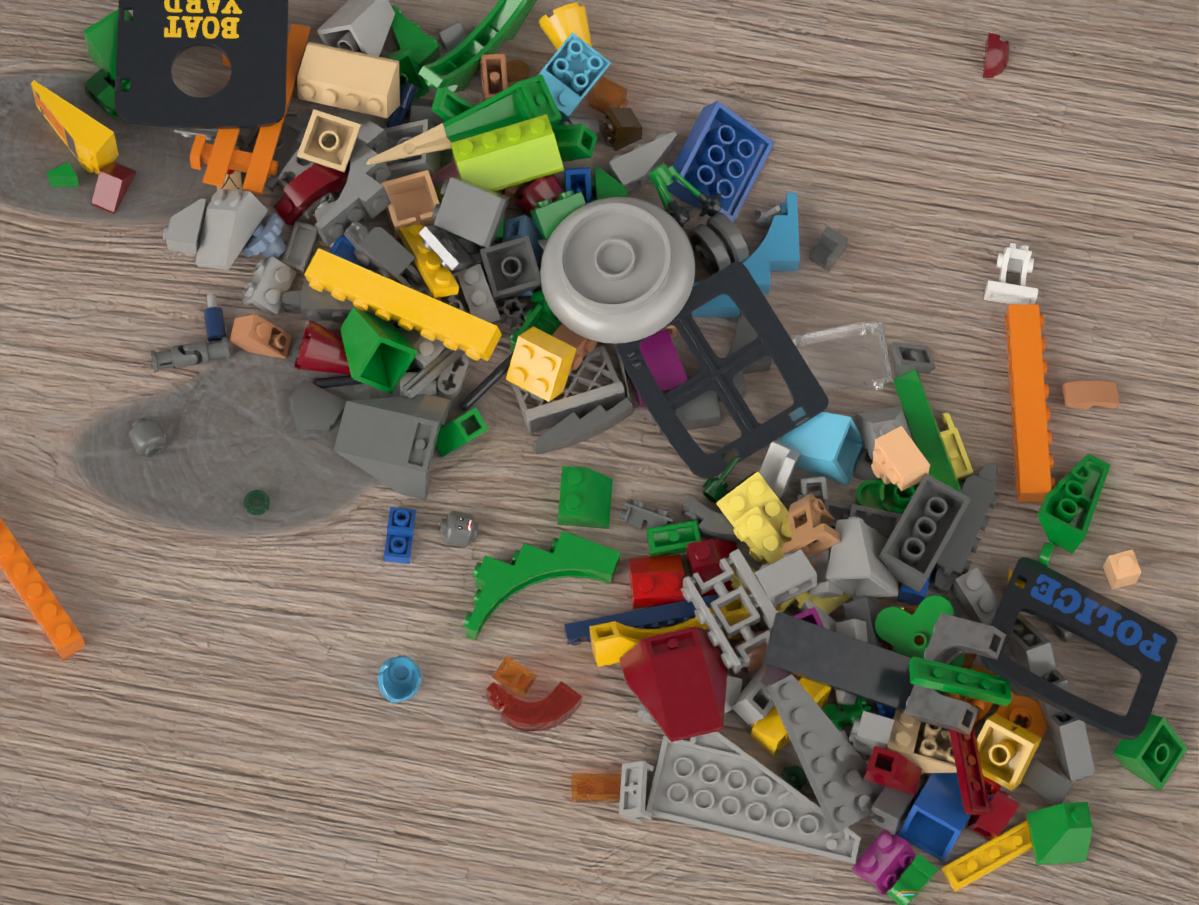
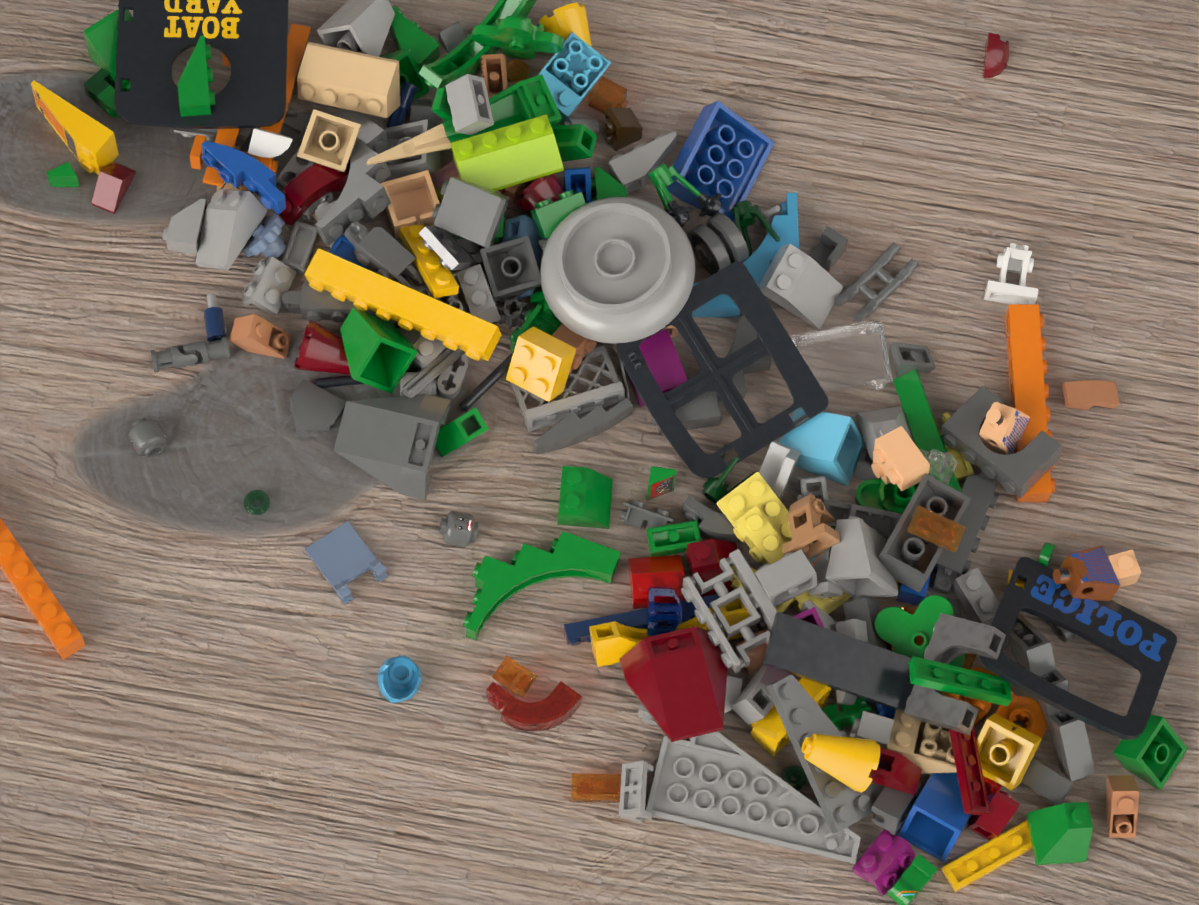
blue slope [384,507,416,564] -> none
flat silver sticker [530,392,625,433] -> none
green wedge [1037,453,1111,554] -> none
none -> green slope [178,35,215,117]
none -> blue slope [201,141,286,215]
none -> white brick [248,128,293,158]
none -> sand blue flag [305,521,388,605]
none -> light grey brick [445,74,494,135]
none -> green plant [472,16,564,60]
none -> clear blue piece [646,587,682,636]
none -> slope [647,466,677,500]
none -> dark green plant [732,200,780,258]
none -> light grey slope [758,244,843,330]
none -> yellow cone [801,734,880,793]
none -> dark grey piece [835,242,919,322]
none -> clear orange plate [907,505,966,553]
none -> clear brick [920,449,958,485]
none -> dark grey arch [941,386,1062,498]
none -> light nougat torso [979,402,1030,455]
none -> dark orange torso [1053,546,1120,601]
none -> nougat slope [1105,775,1139,838]

